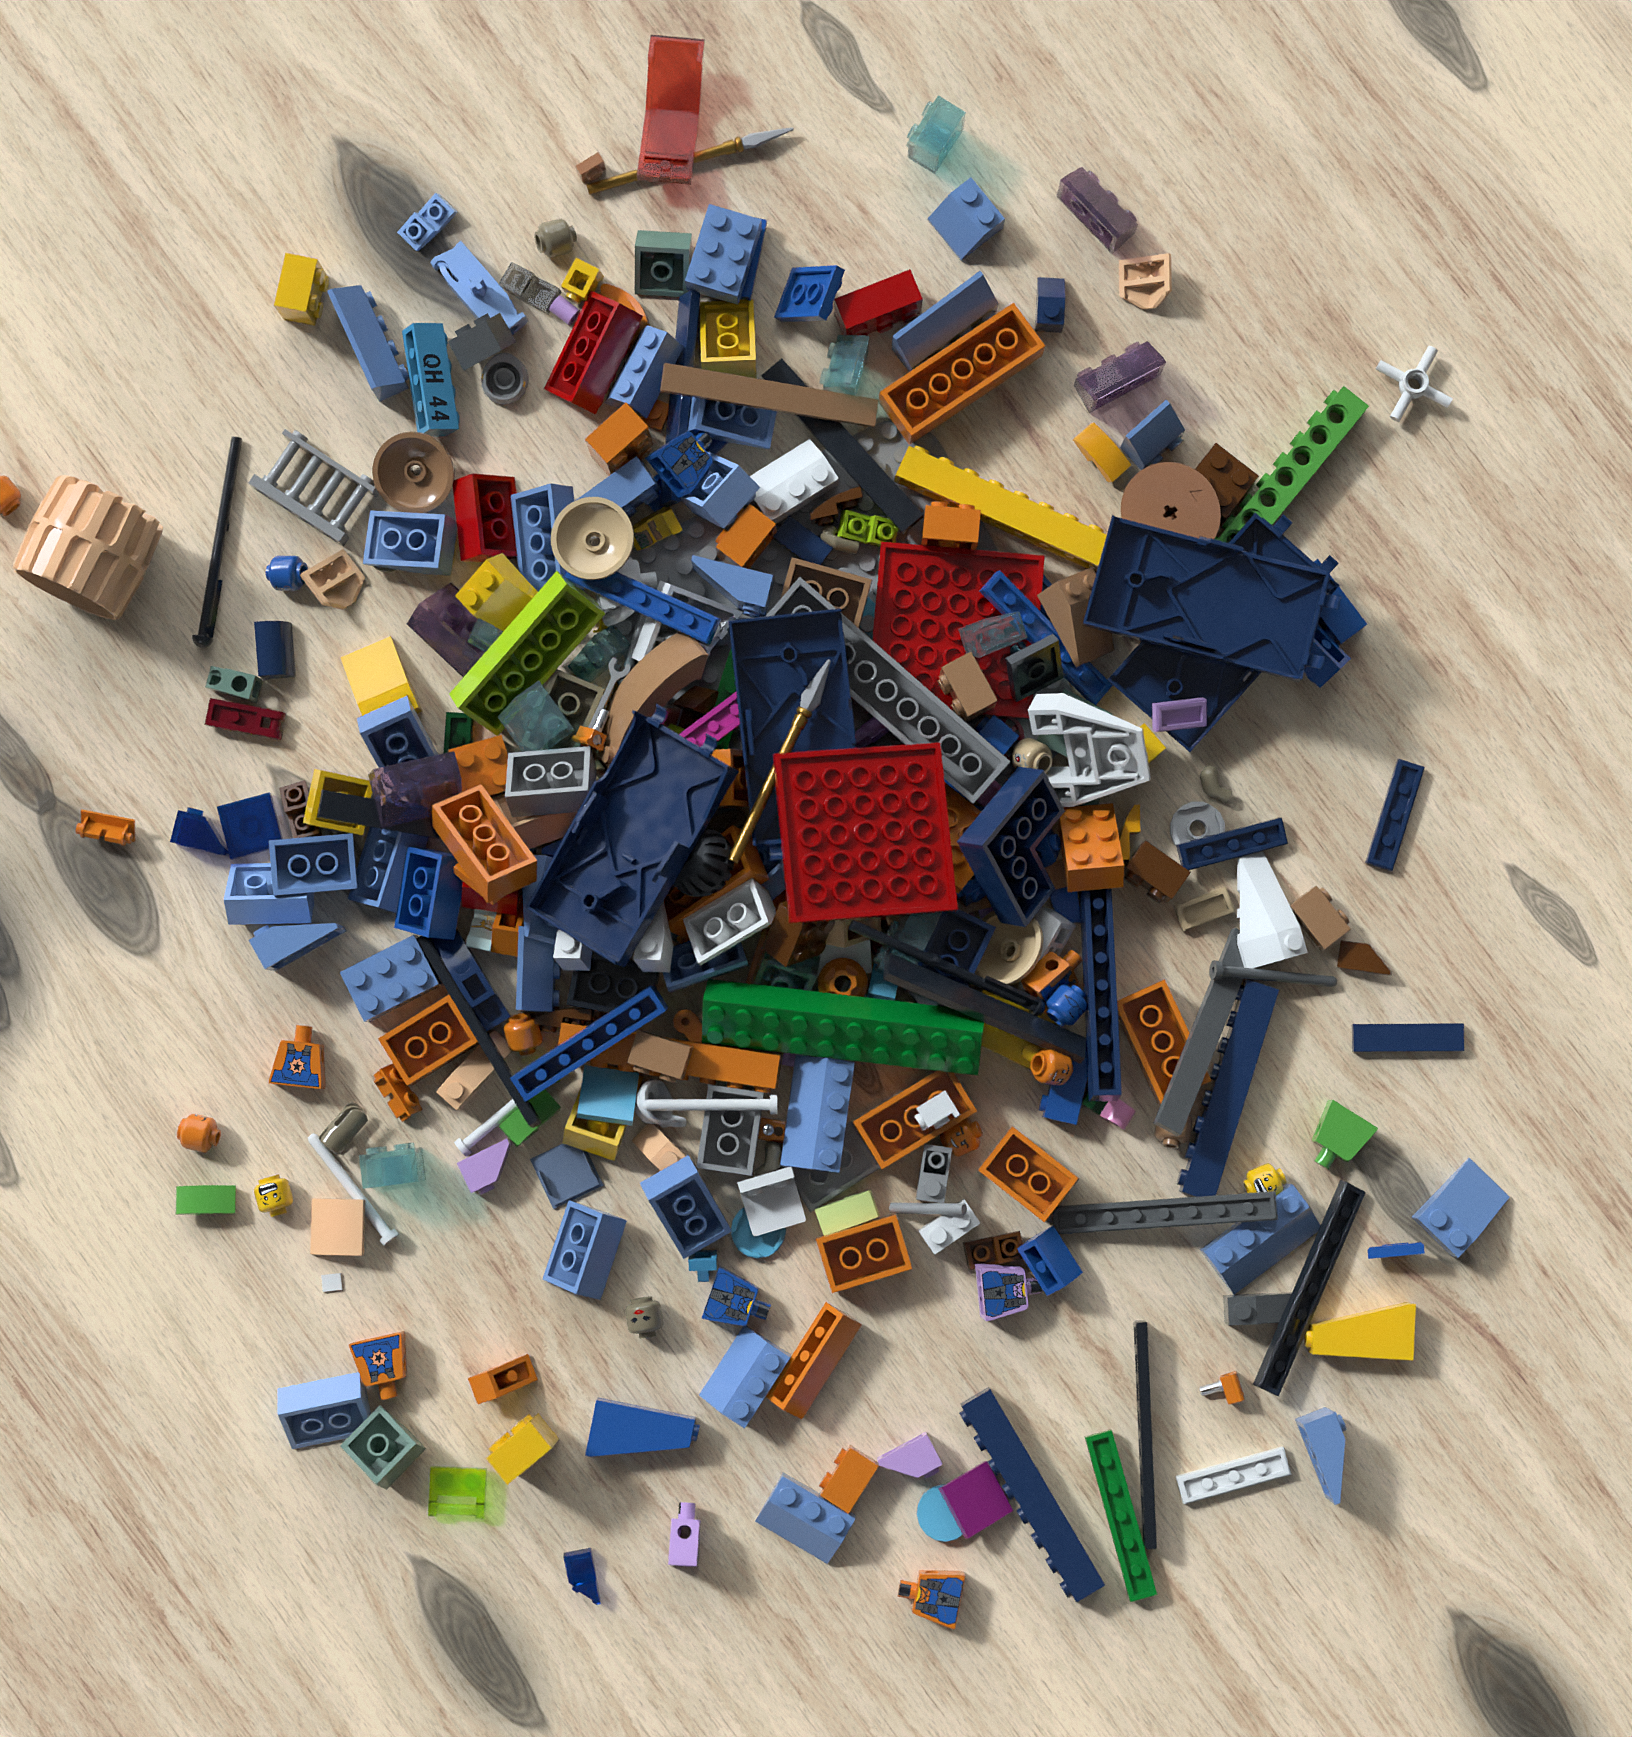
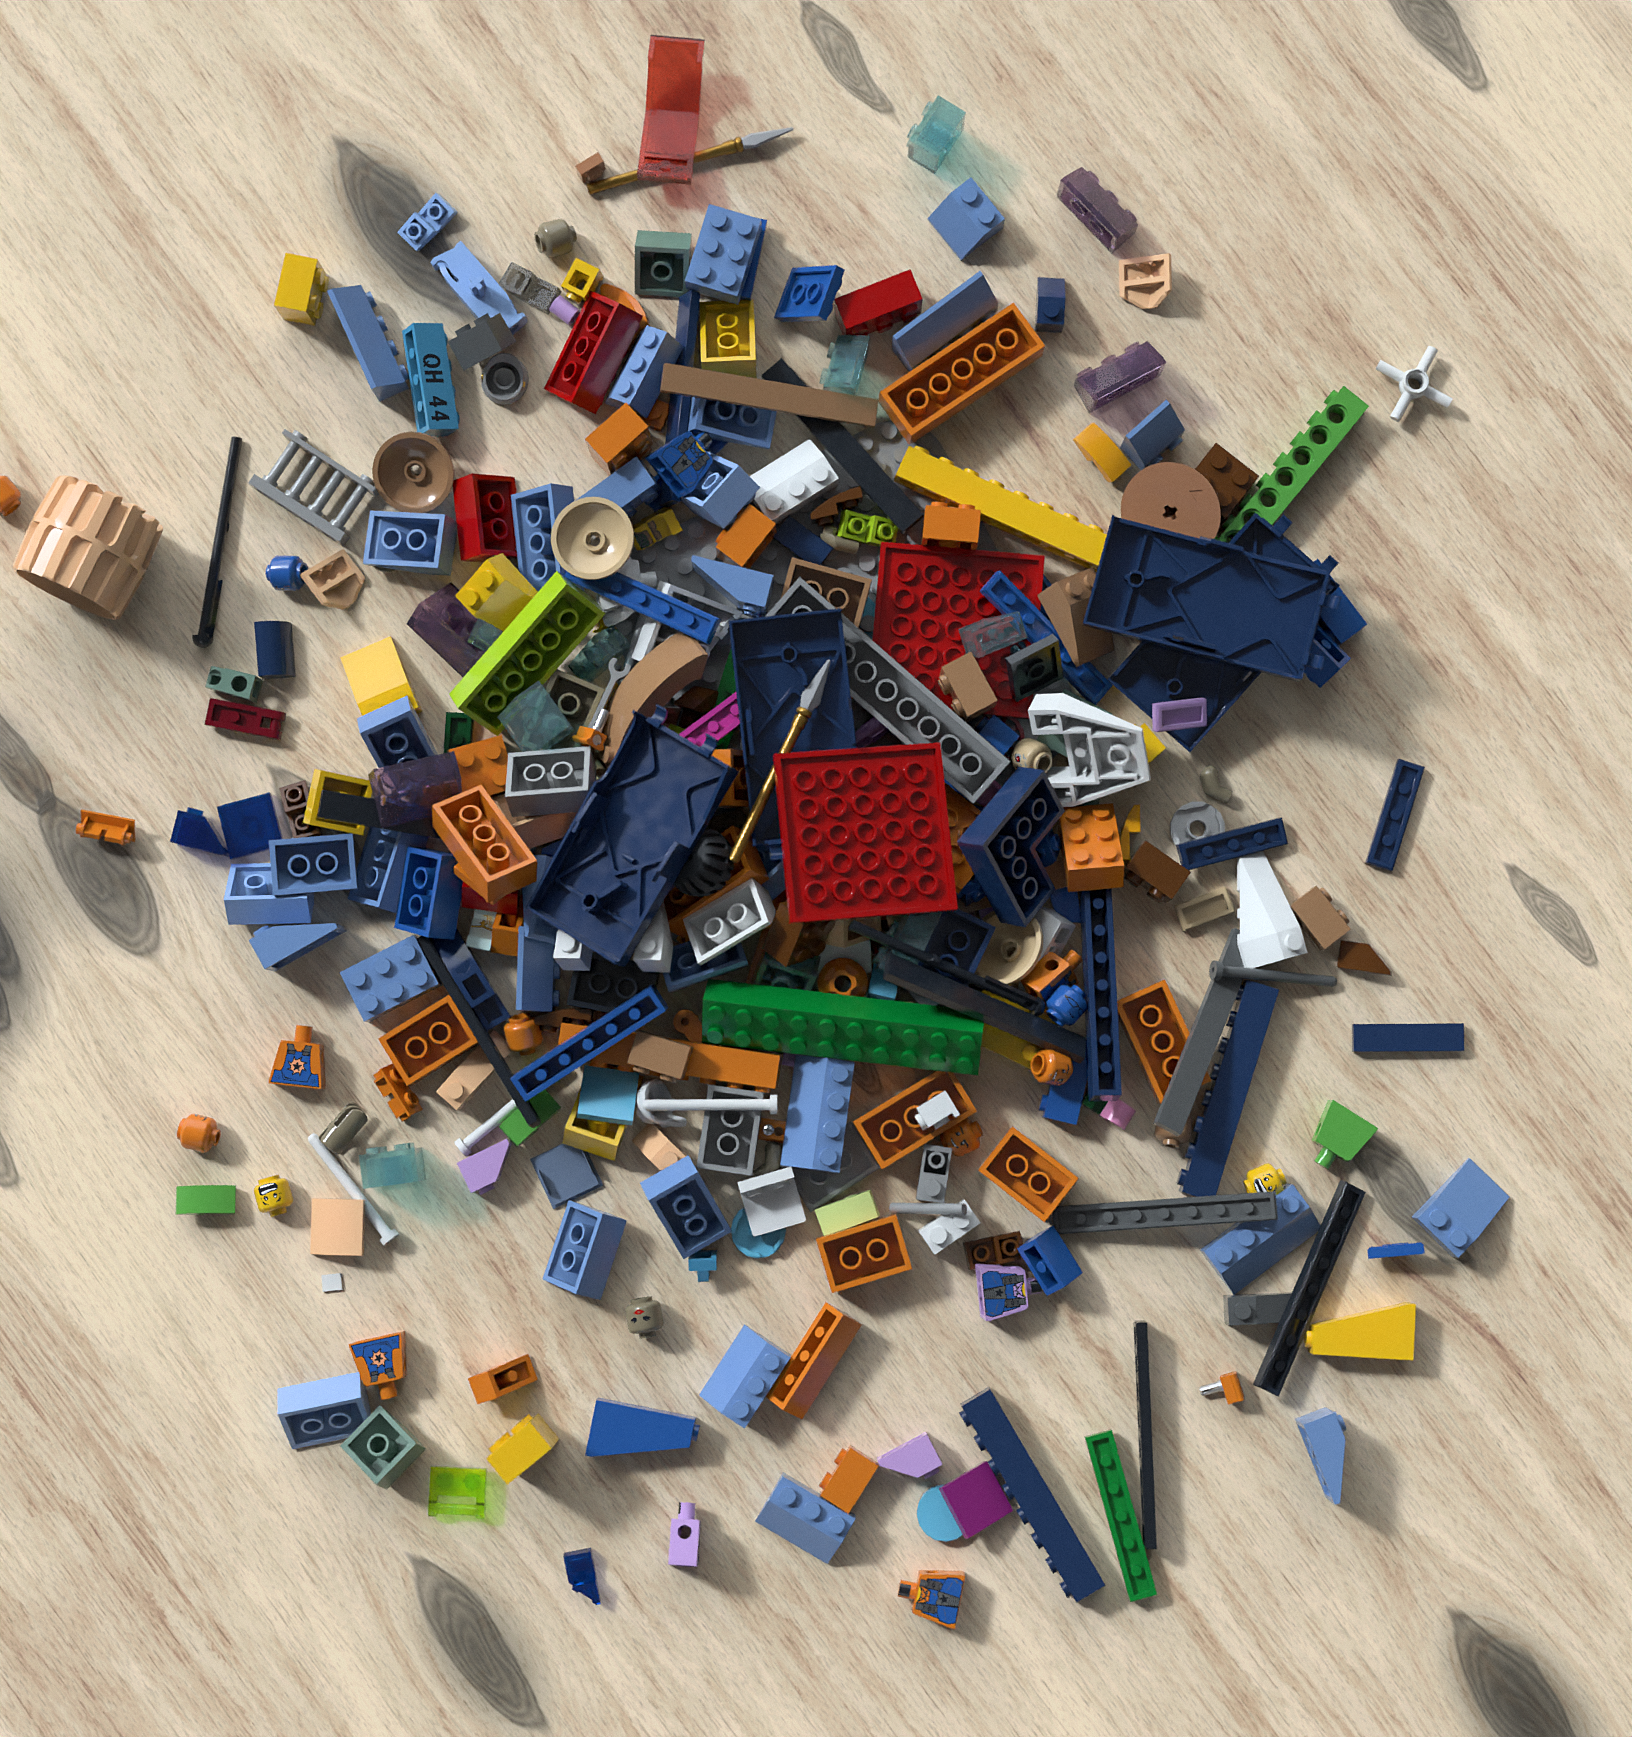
torso [702,1266,771,1326] -> none
white tile [1175,1446,1291,1504] -> none

